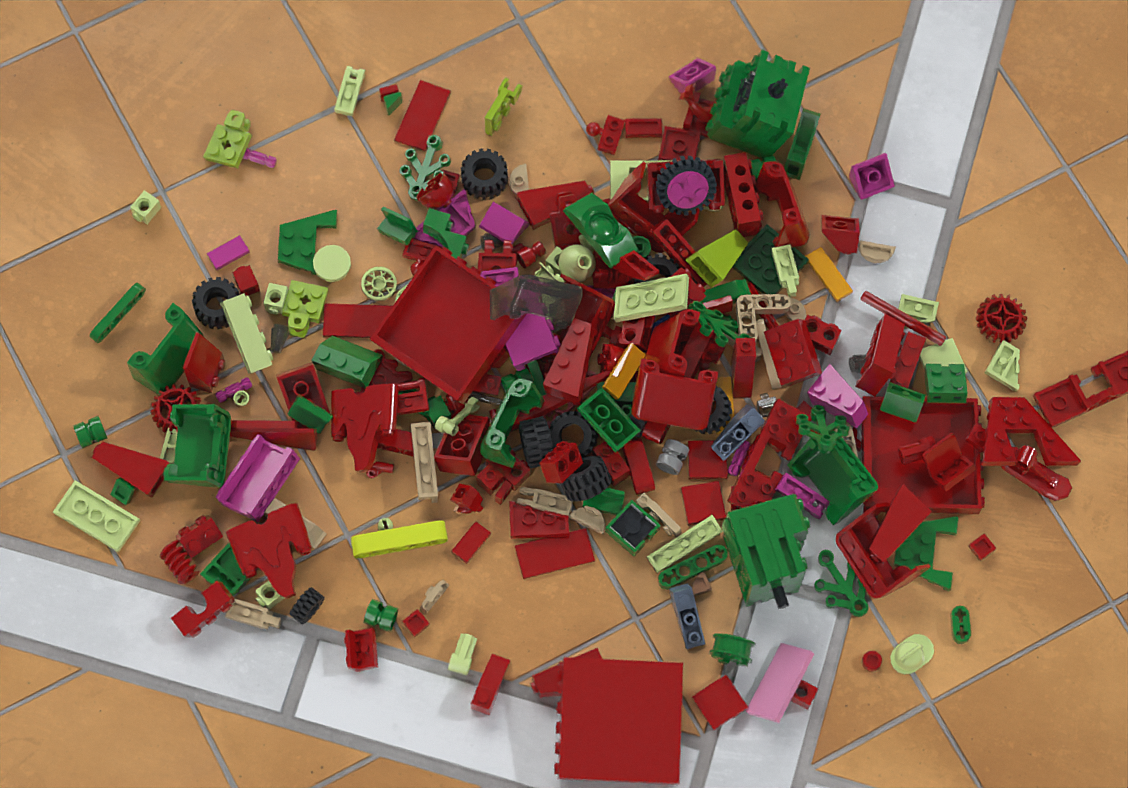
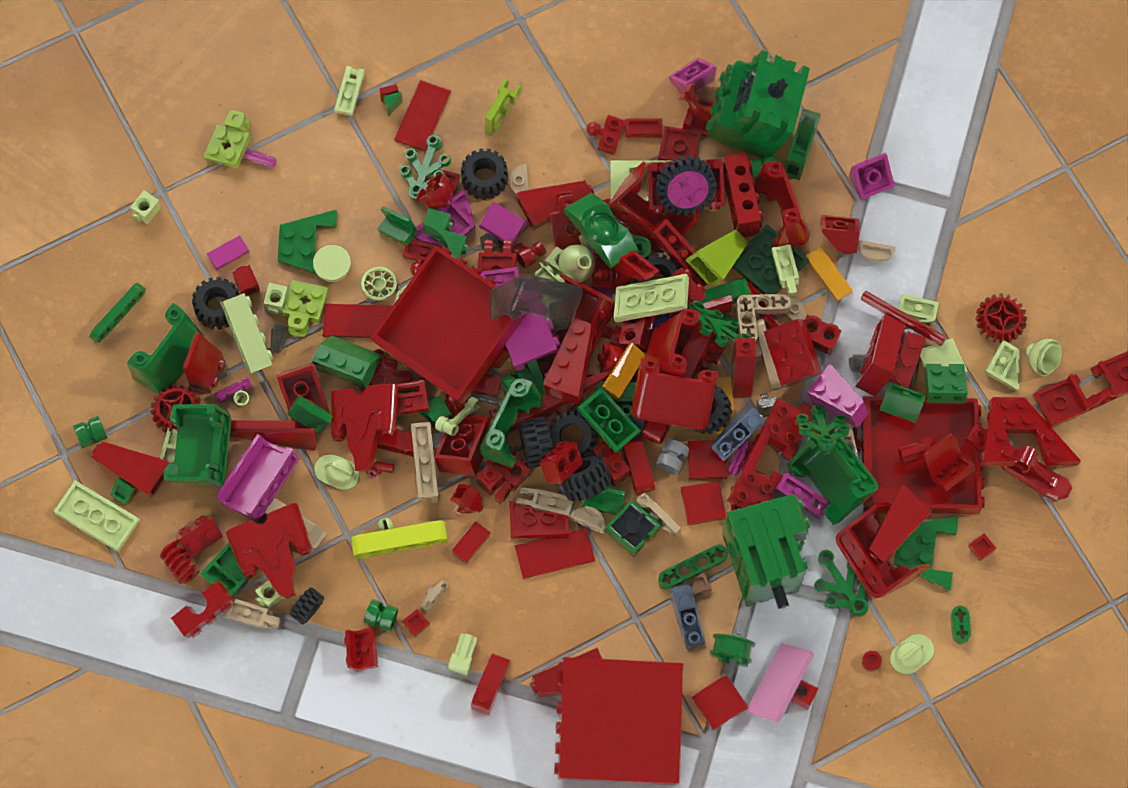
yellowish green tile [647,515,723,574] -> none
none -> yellowish green piece [314,454,359,490]
none -> yellowish green piece [1026,338,1062,376]

